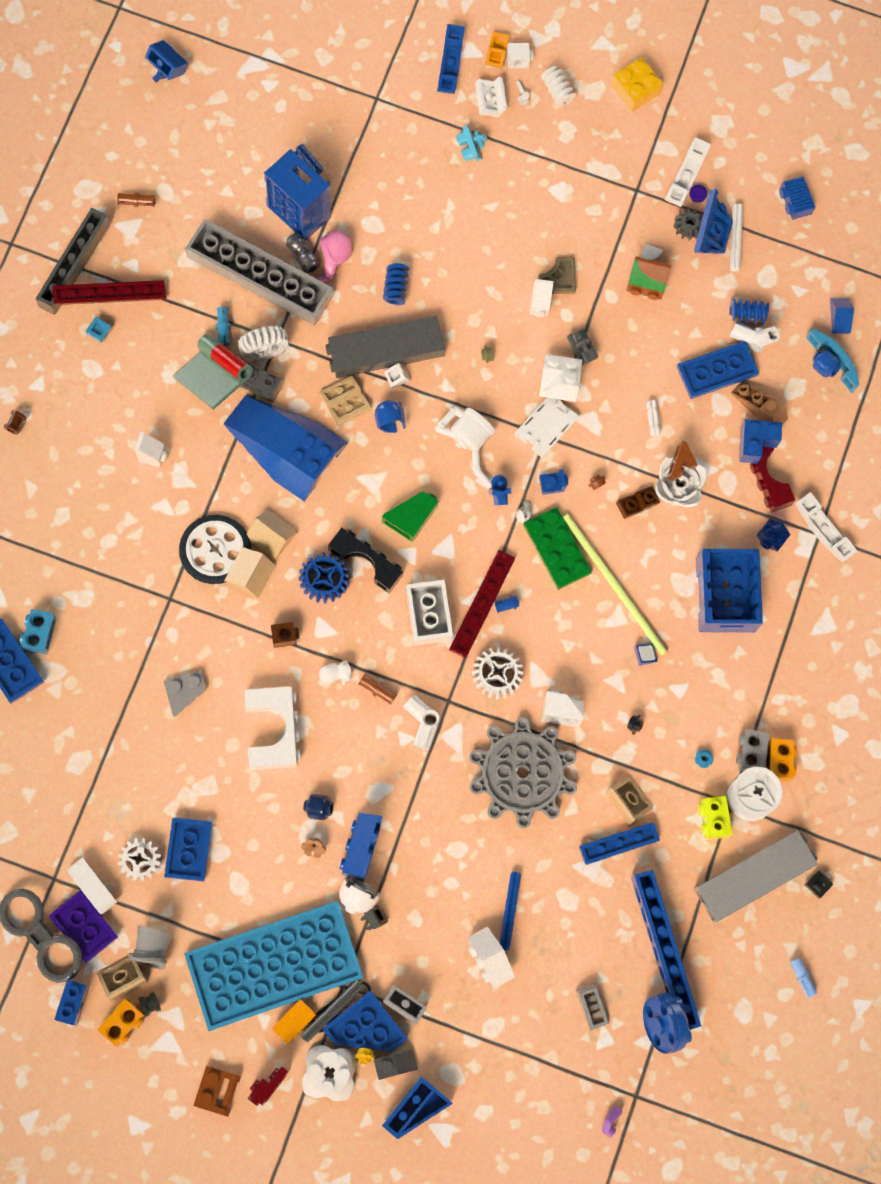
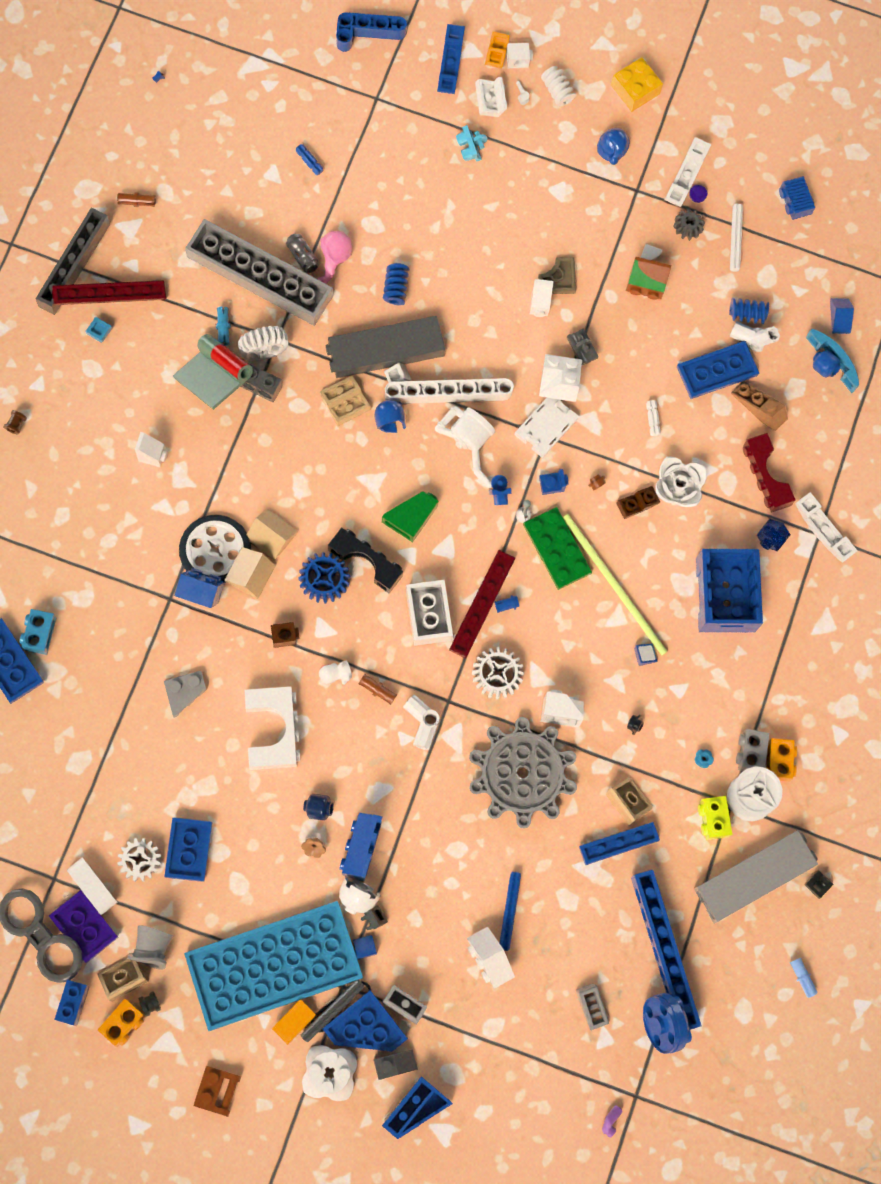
blue brick [145,40,188,80] -> none
blue wedge [223,395,348,502] -> none
dark red plate [247,1067,289,1106] -> none
blue container [264,149,331,241] -> none
yellow plate [355,1048,374,1065] -> none
olive plate [481,345,493,363] -> none
dark orange slope [666,441,698,481] -> none
blue wing [694,189,733,254] -> none
blue brick [739,419,782,464] -> none
none -> blue brick [174,568,225,608]
none -> blue beam [336,12,407,52]
none -> blue slope [353,935,377,960]
none -> white beam [384,378,514,404]
none -> blue piece [597,127,630,165]

